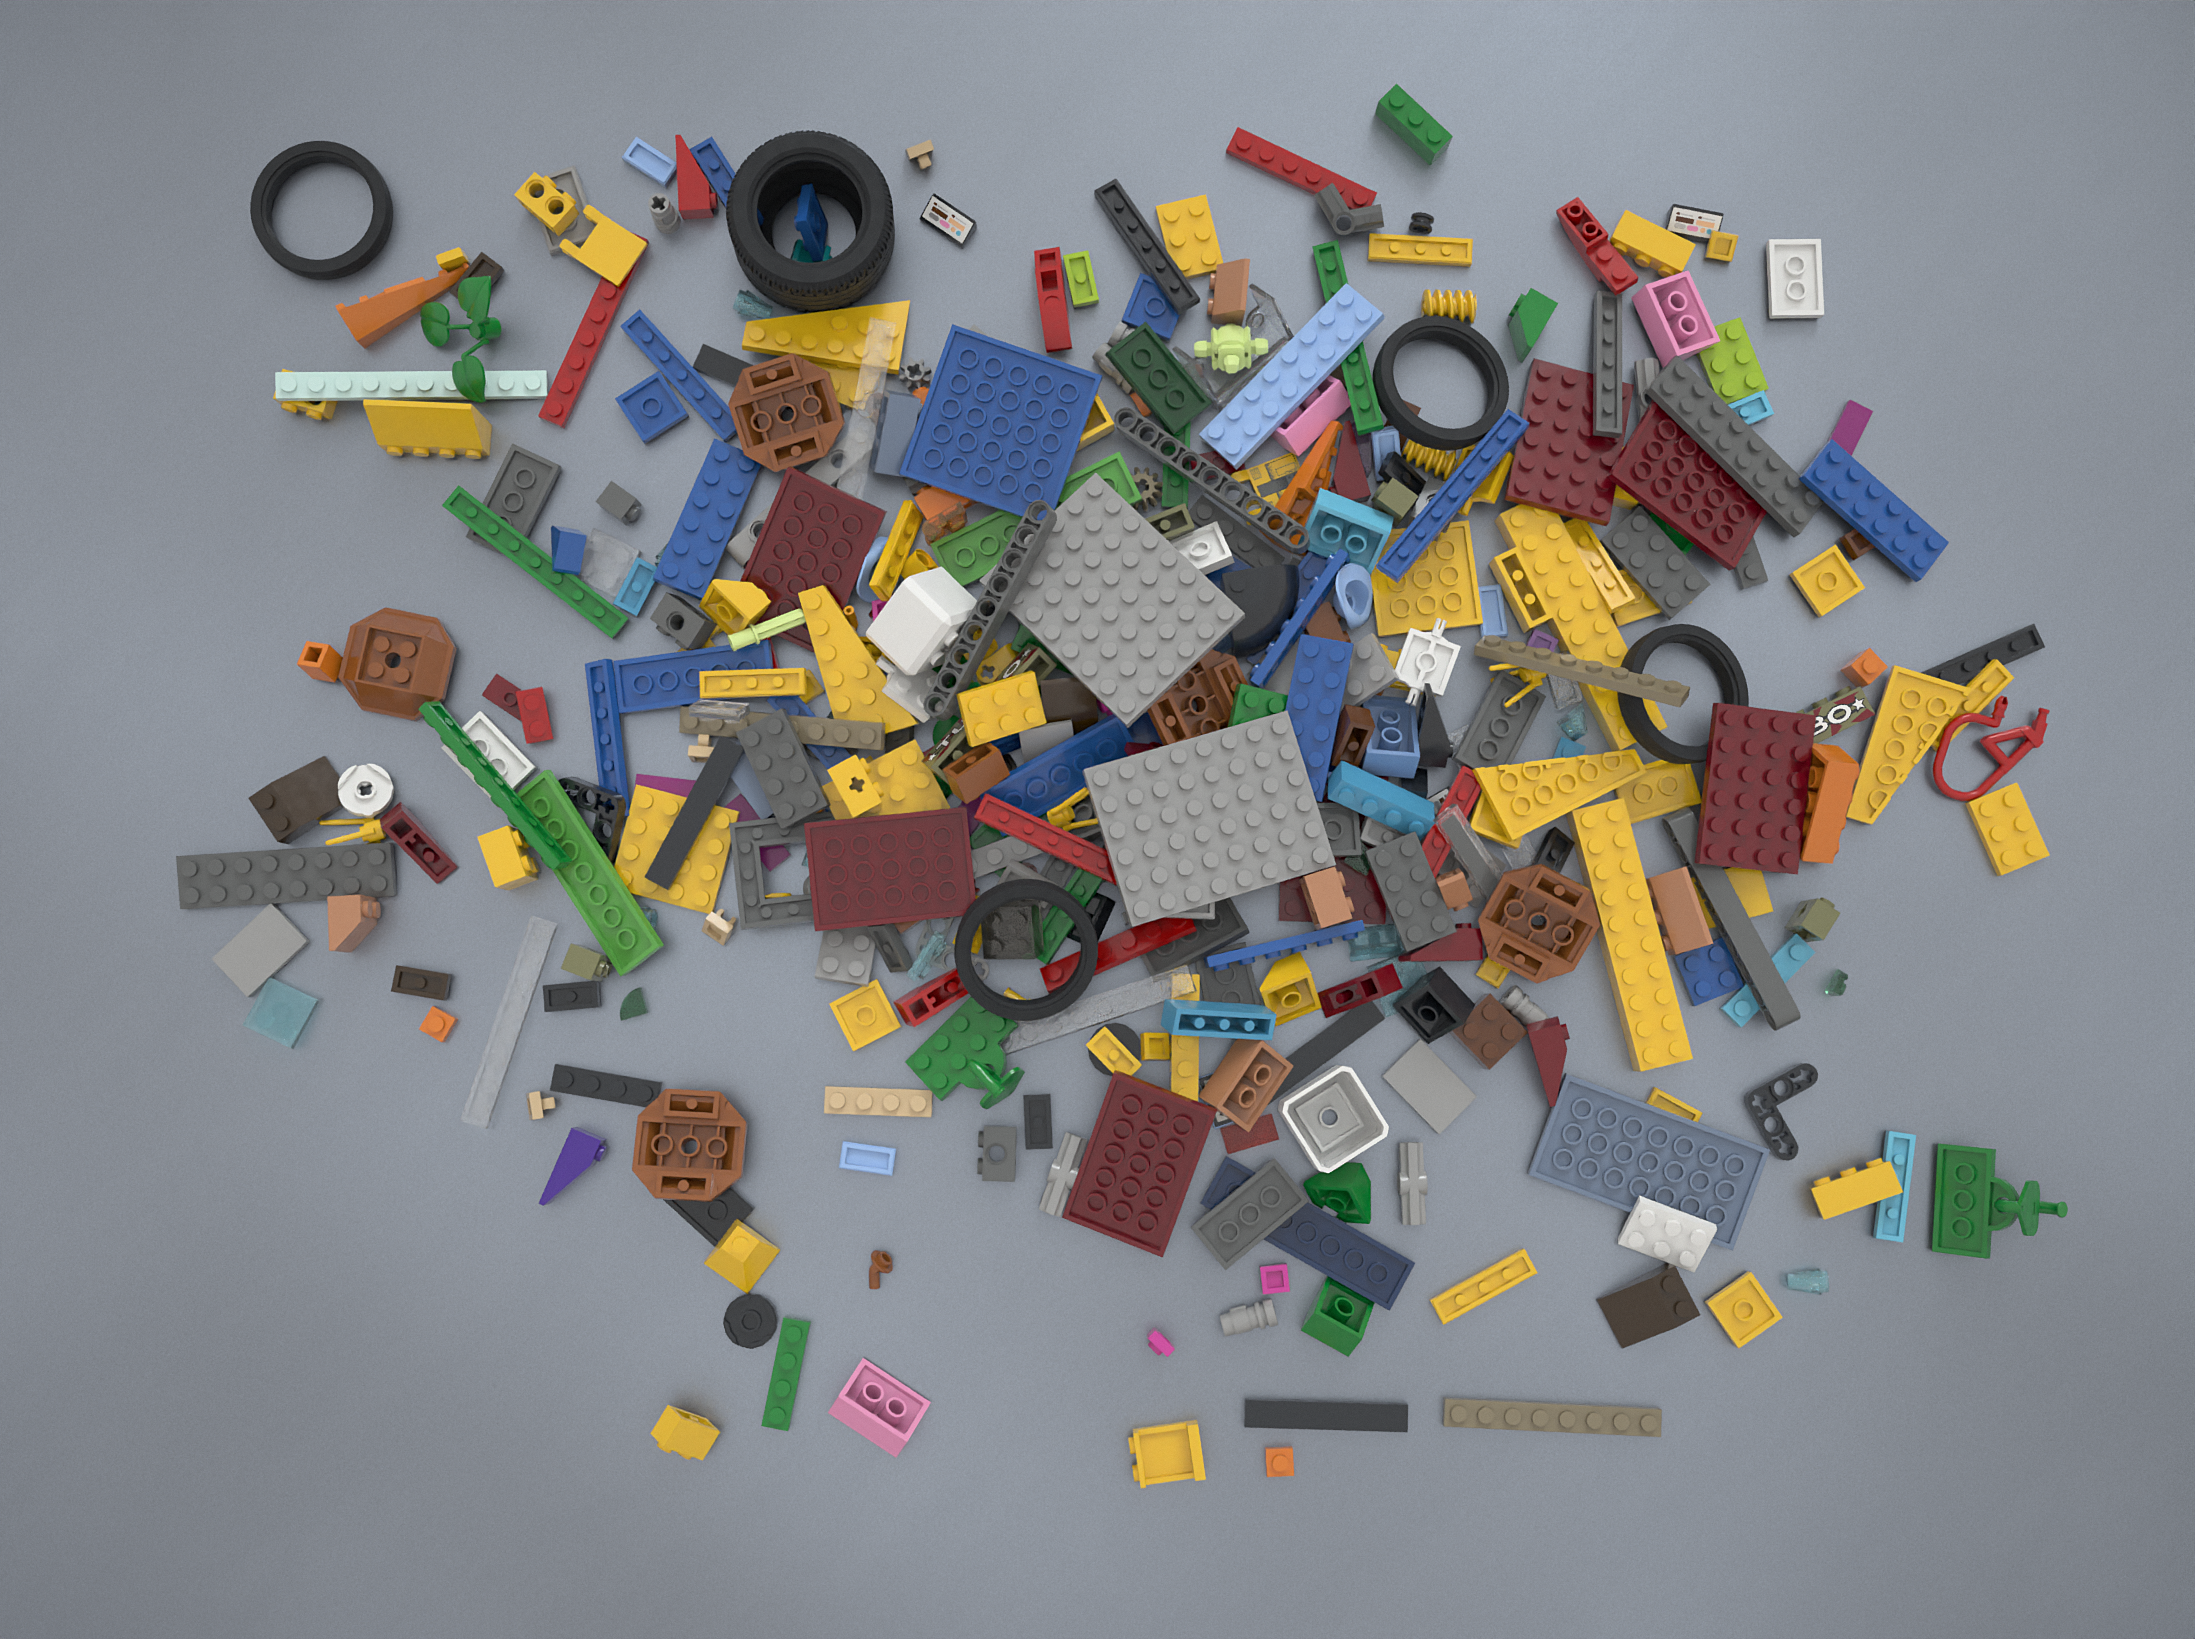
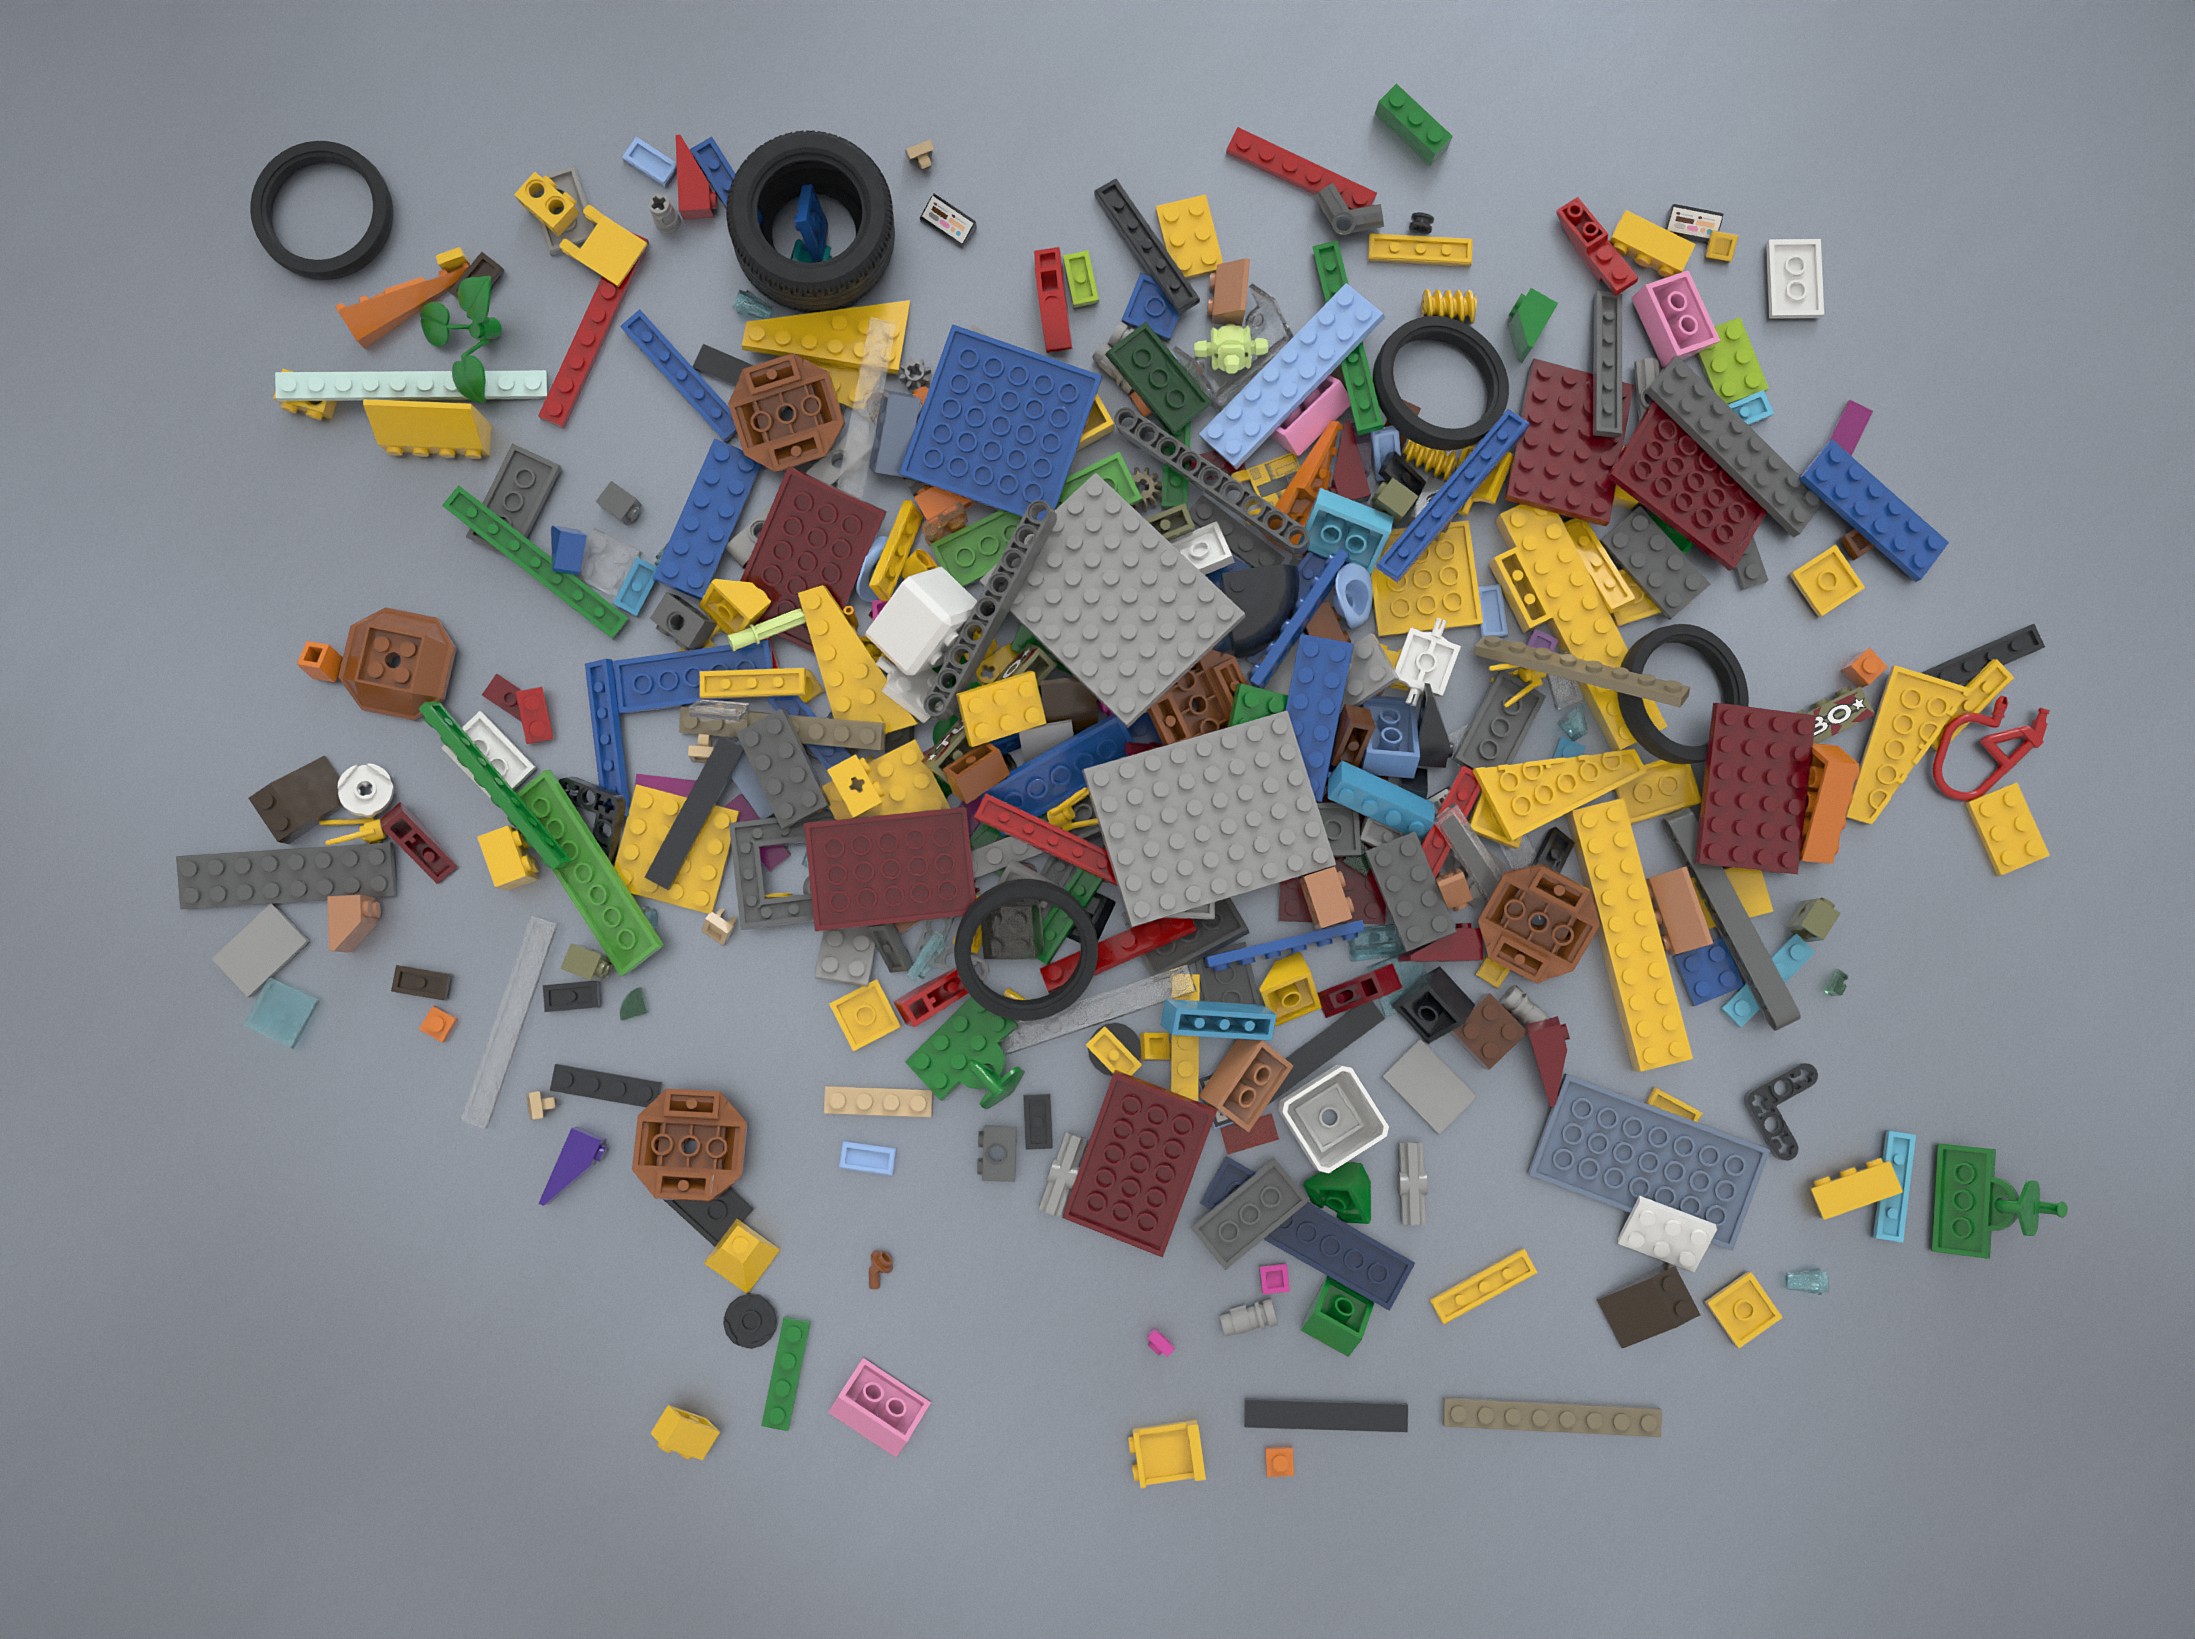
blue plate [615,371,689,444] -> none

